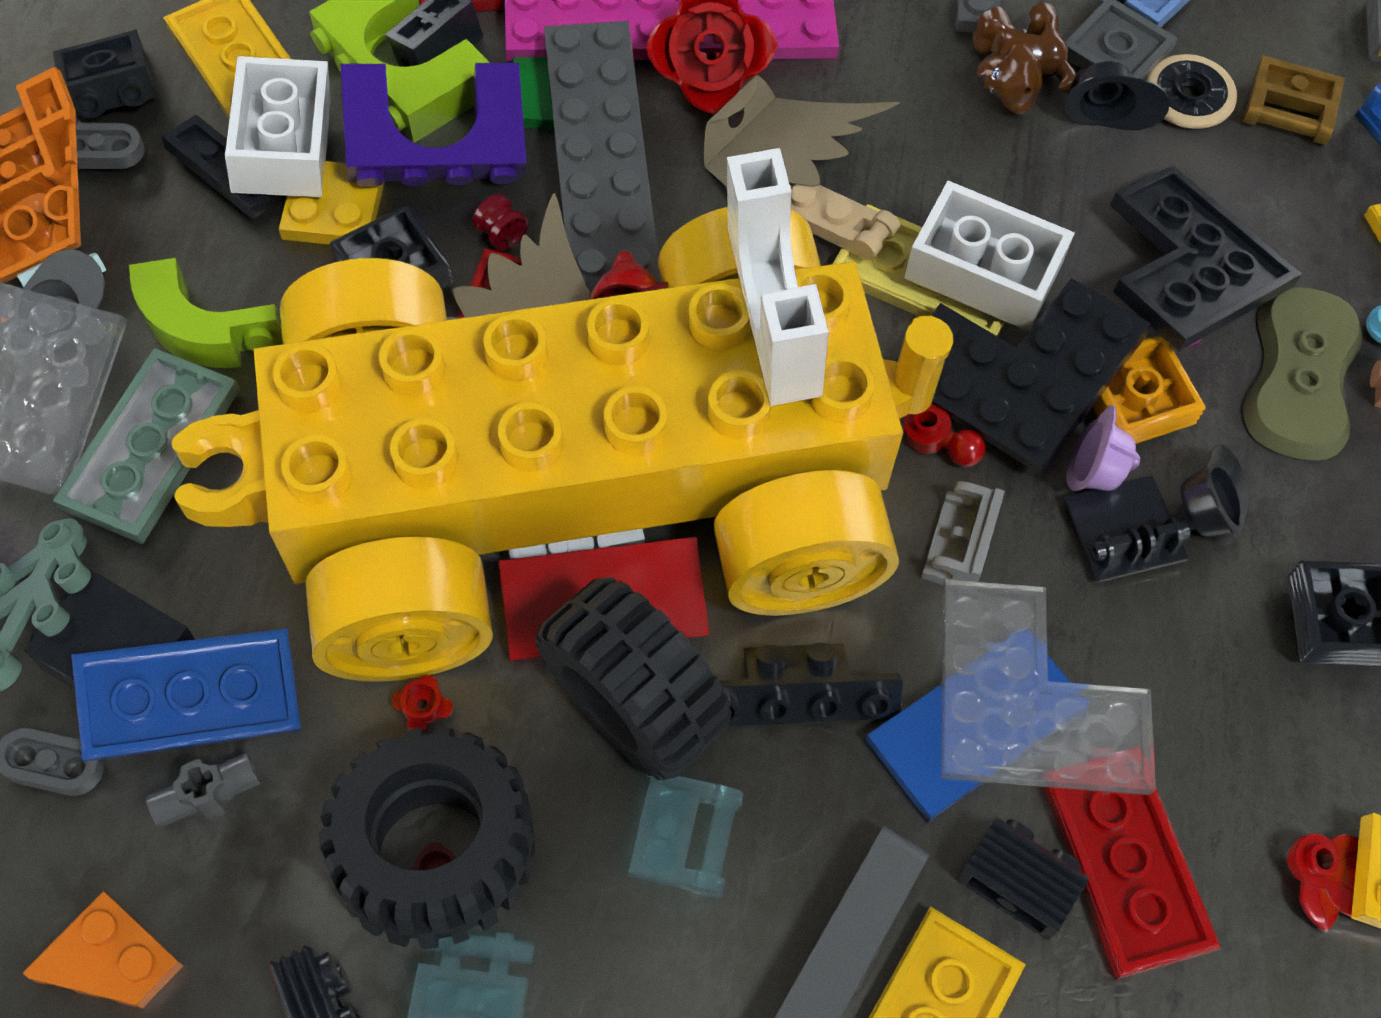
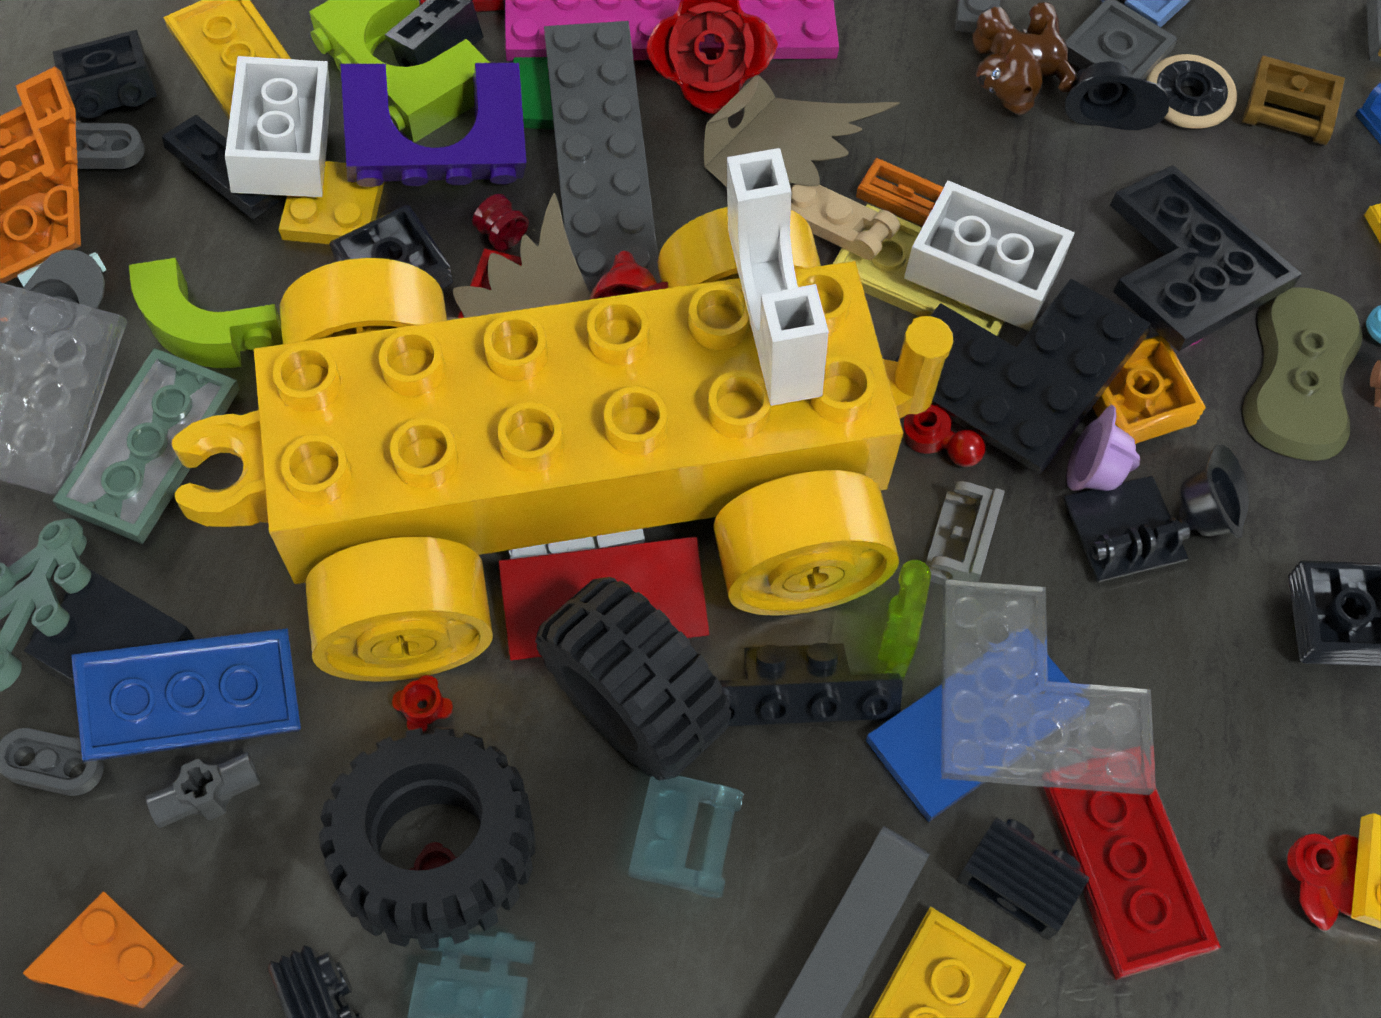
none -> orange tile [856,158,944,227]
none -> clear neon green plate [877,560,931,682]

